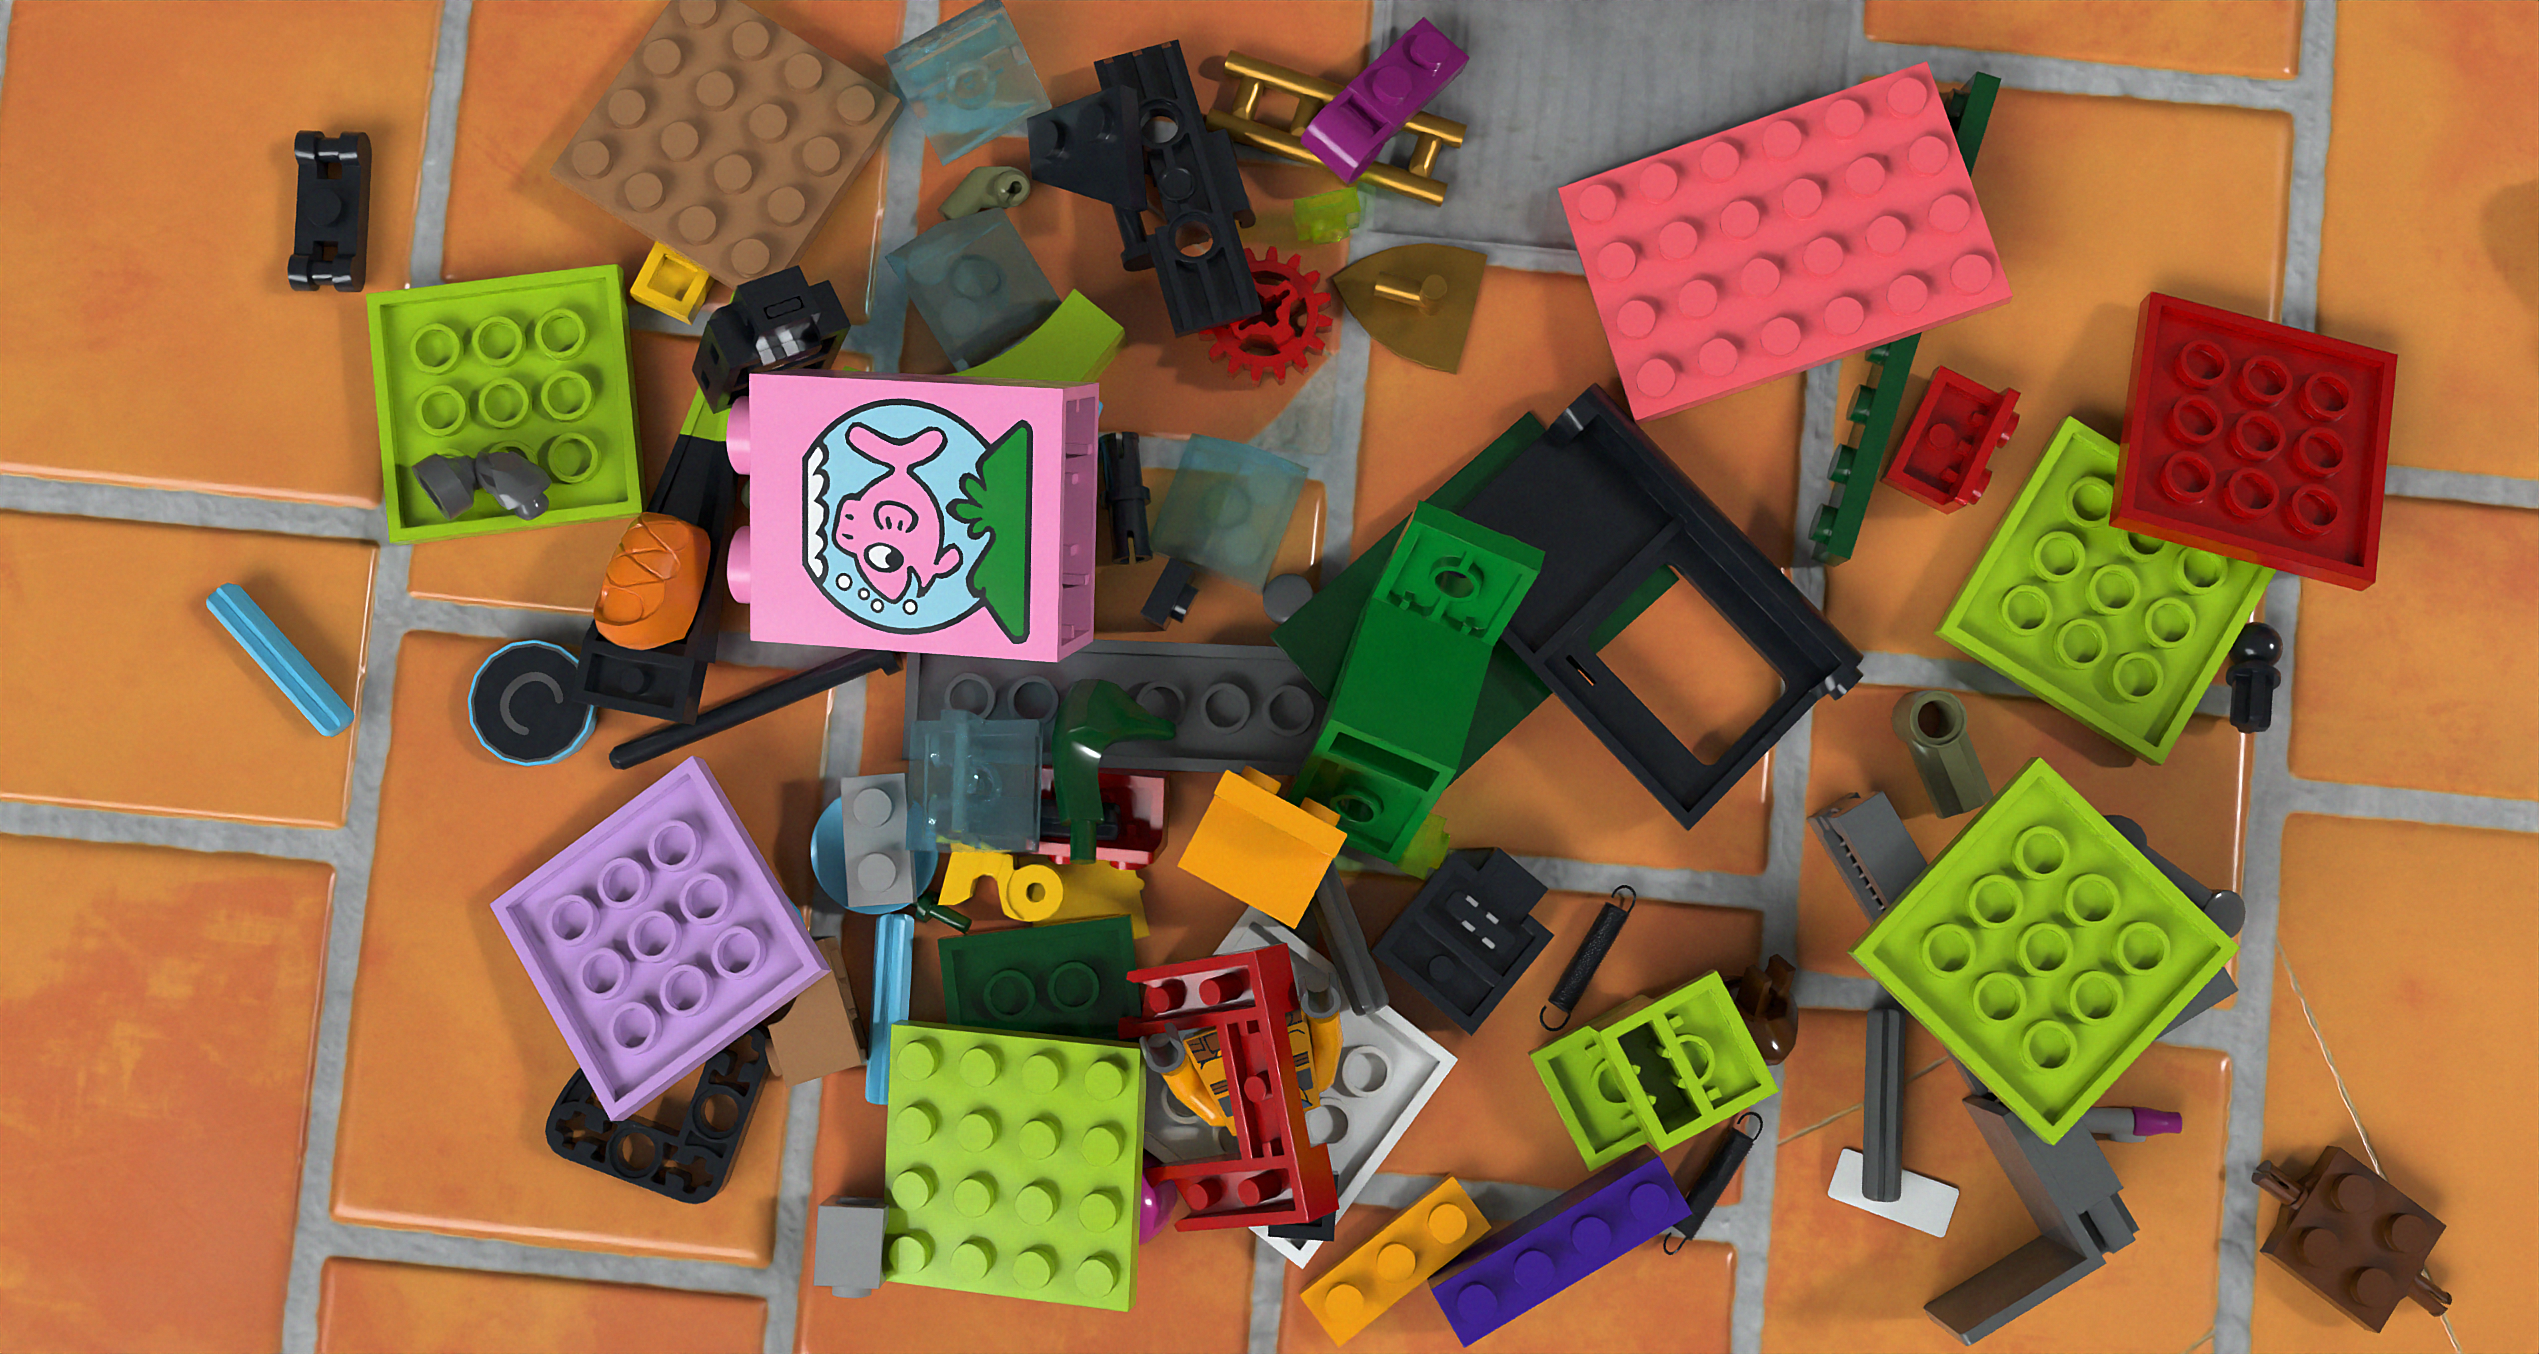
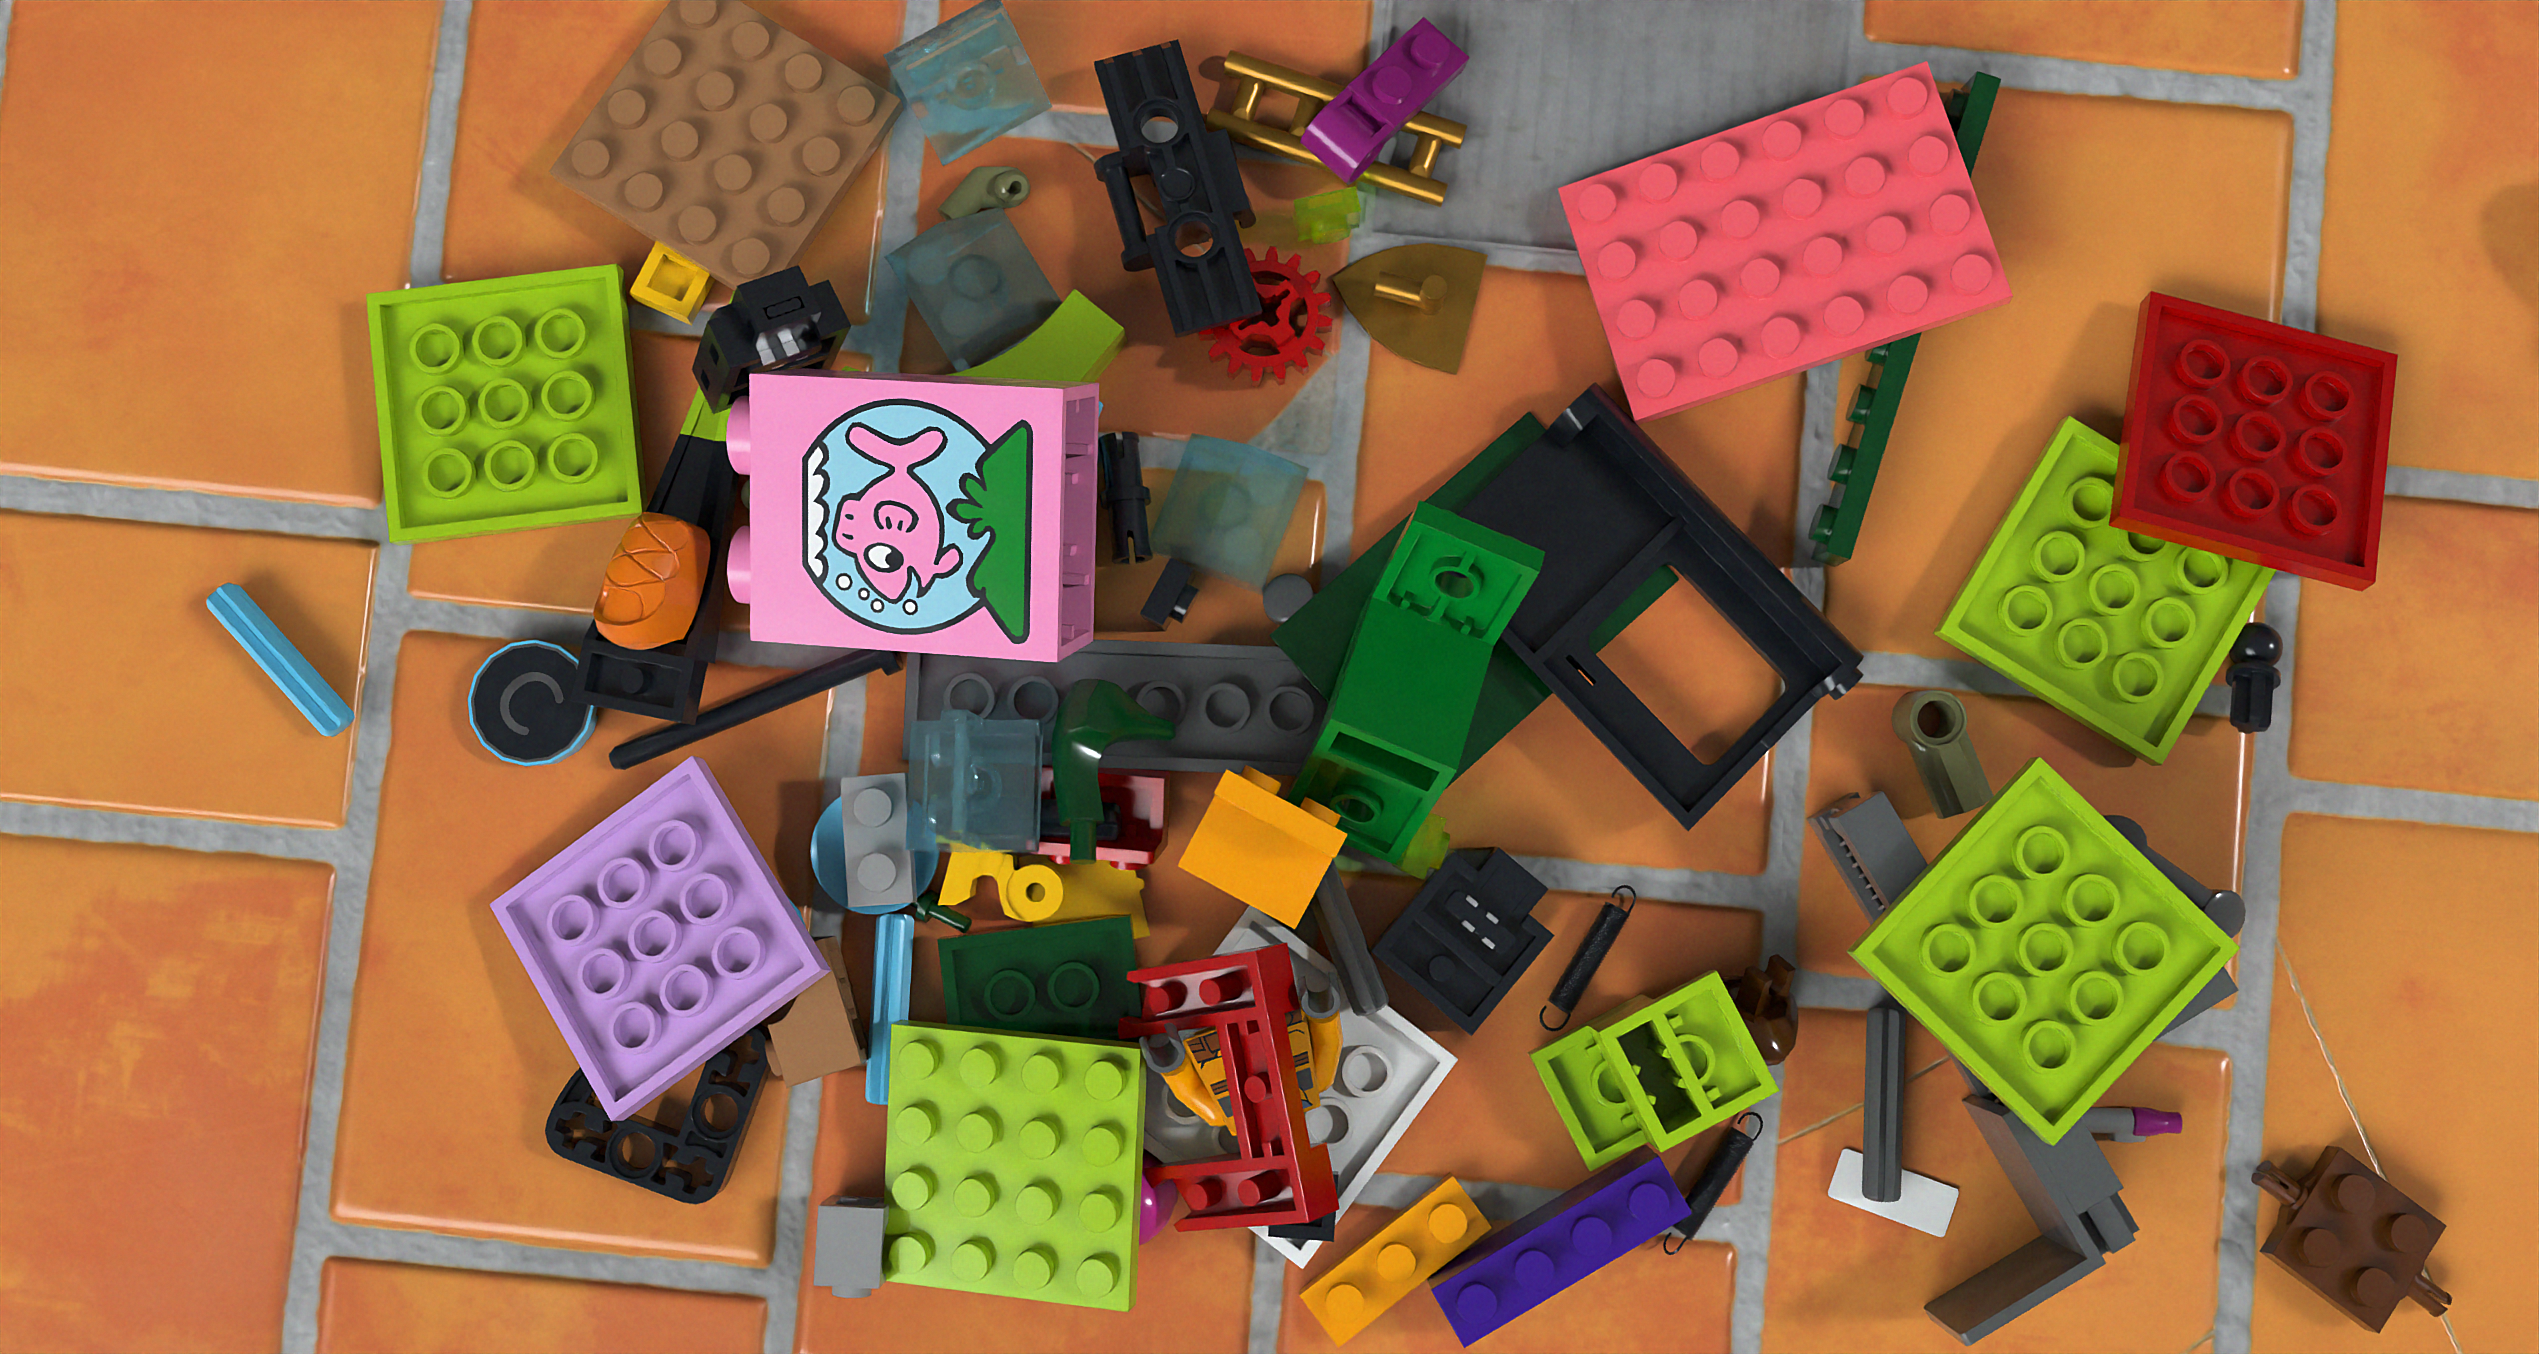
black plate [287,130,372,292] -> none
dark grey arm [411,451,552,521] -> none
black wing [1027,84,1148,212] -> none
red bracket [1879,365,2021,515] -> none

